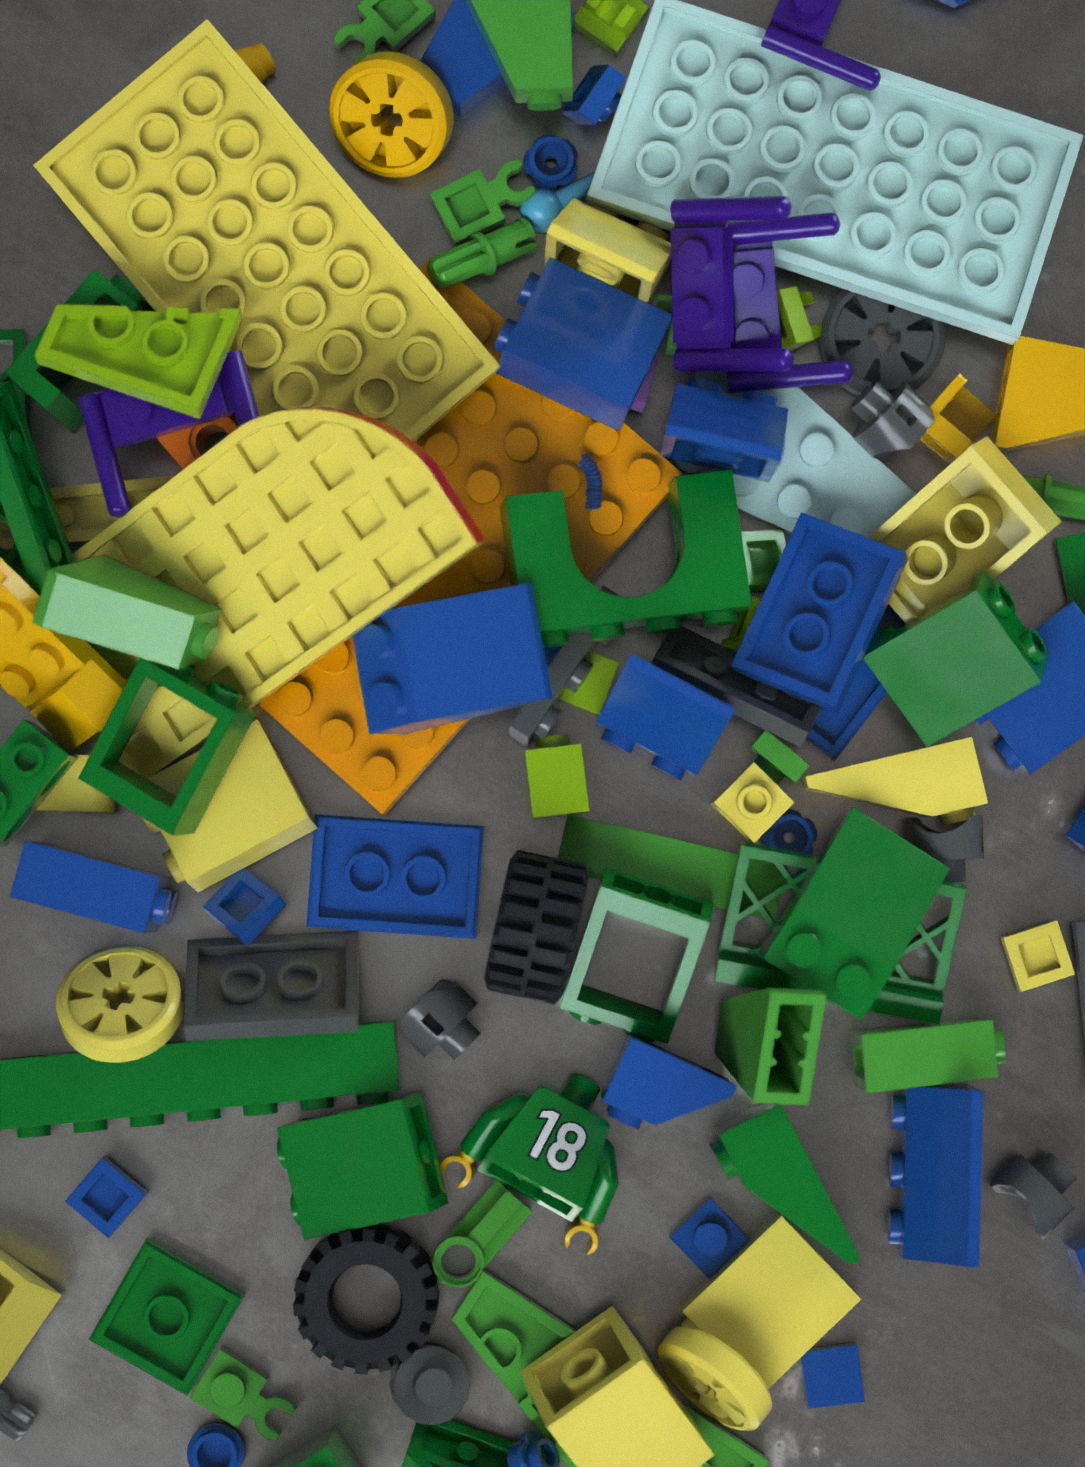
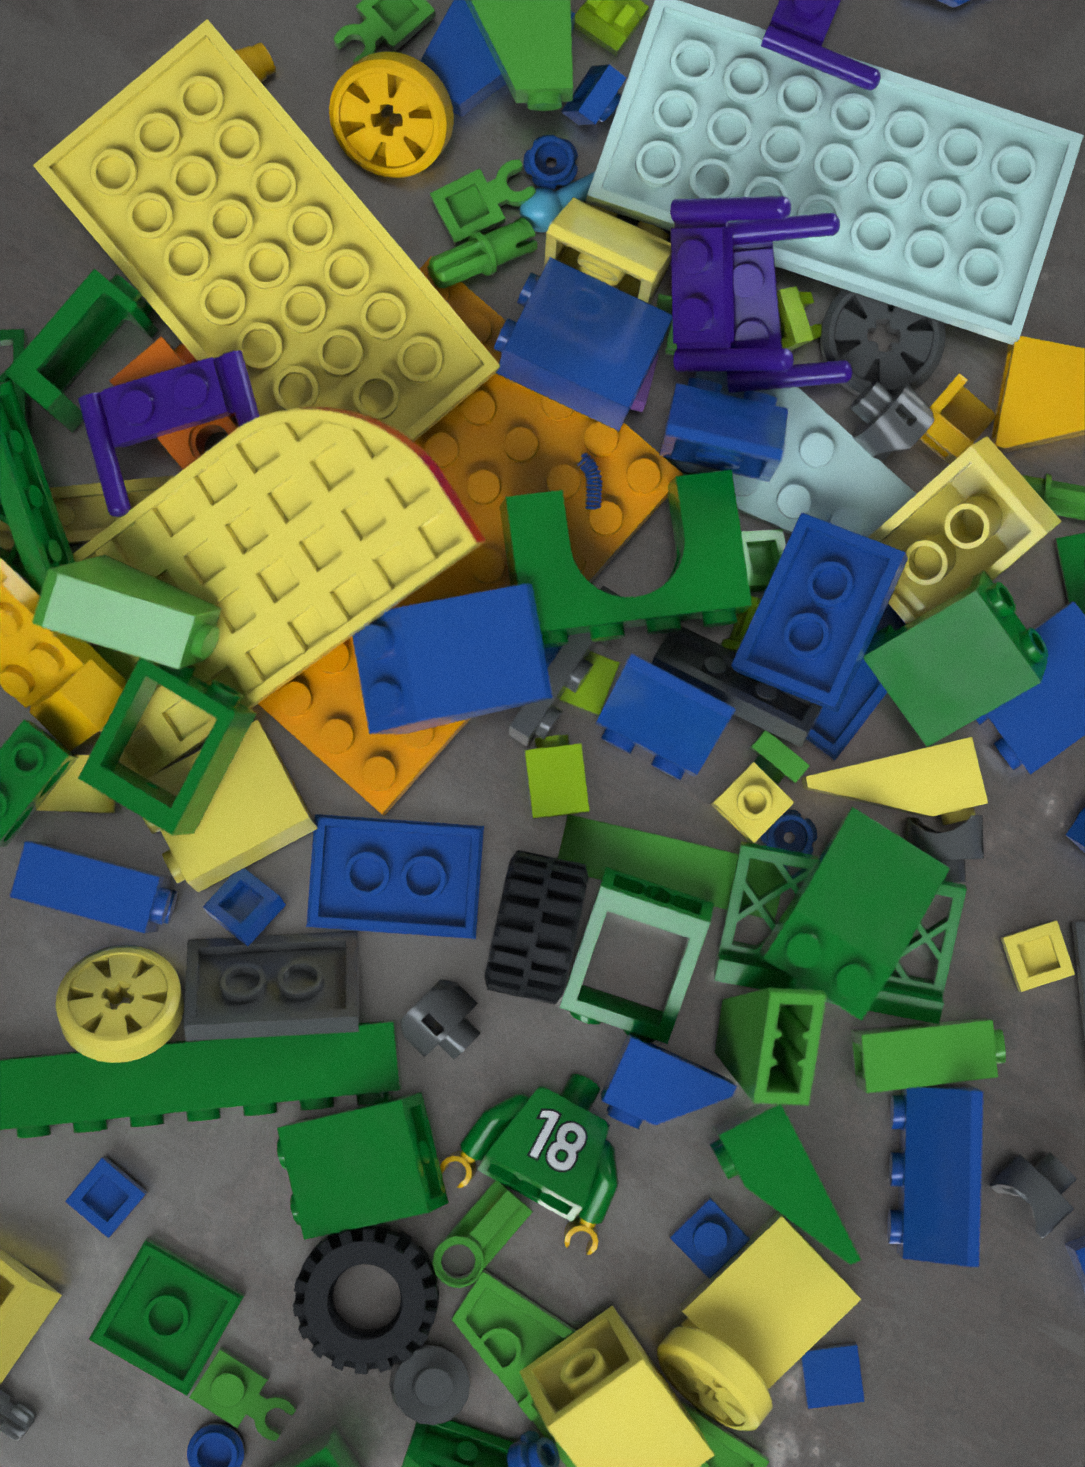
lime wing [35,304,242,419] -> none

